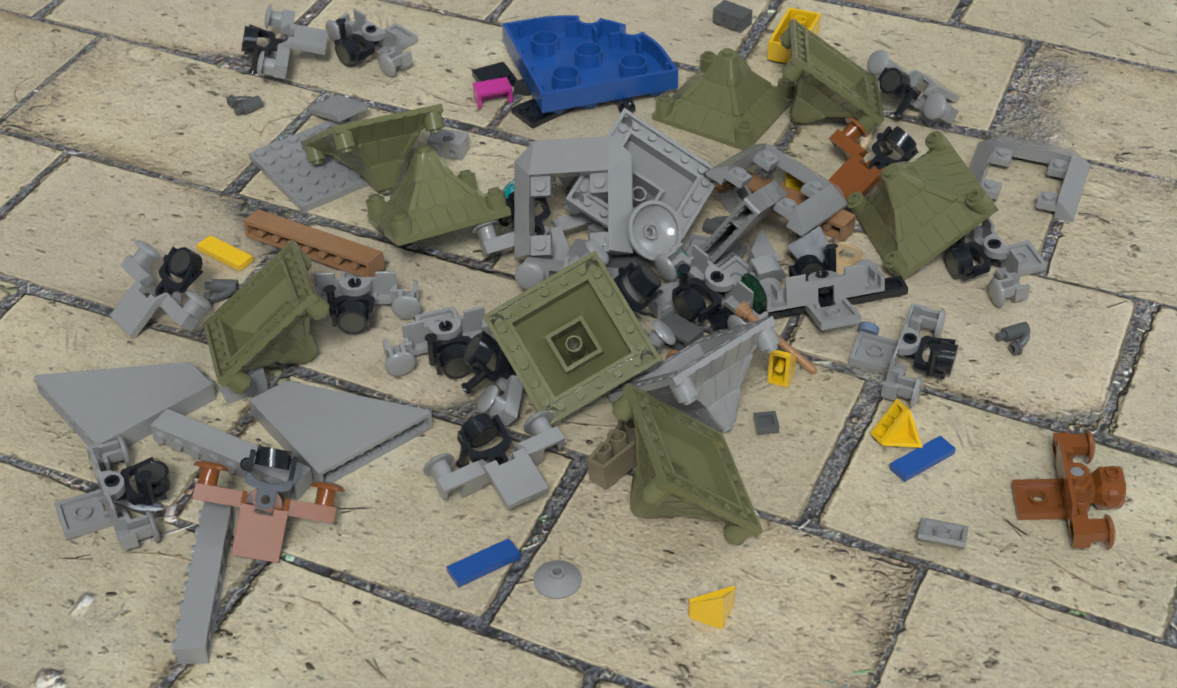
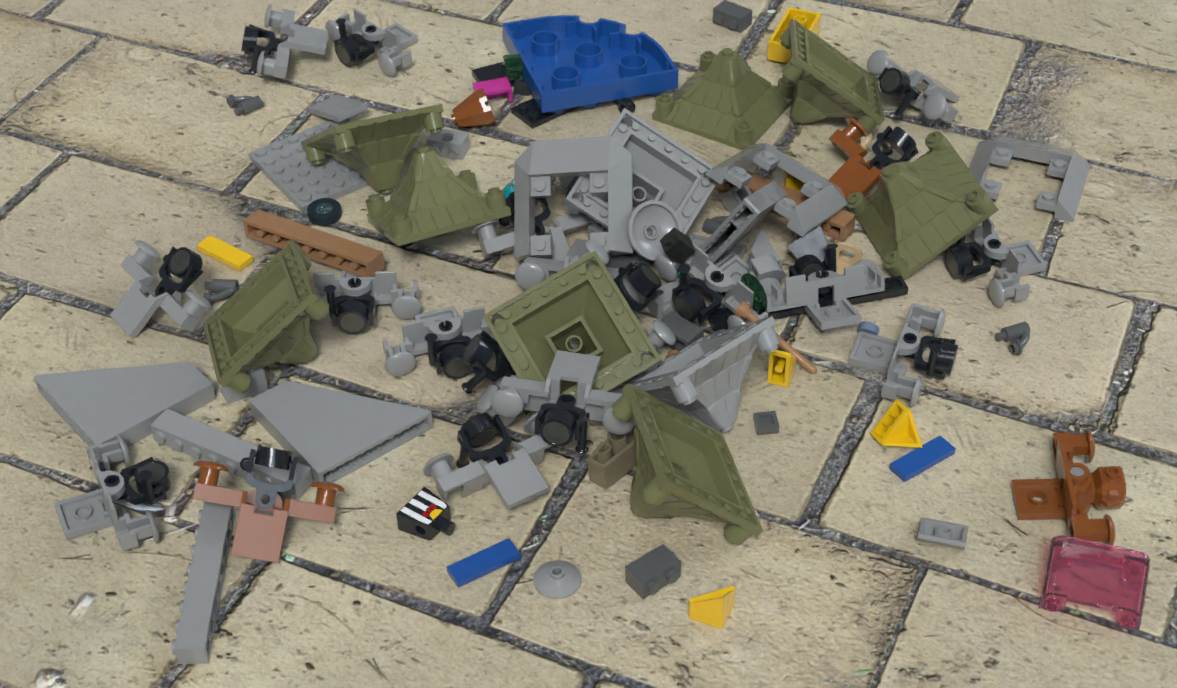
none -> black bush [307,198,342,226]
none -> black torso [396,487,455,541]
none -> dark orange cone [450,88,496,128]
none -> light grey piece [491,350,635,453]
none -> clear green brick [501,54,524,80]
none -> dark grey brick [625,544,681,599]
none -> pearl dark grey brick [660,227,696,264]
none -> clear pink windscreen [1039,535,1150,630]

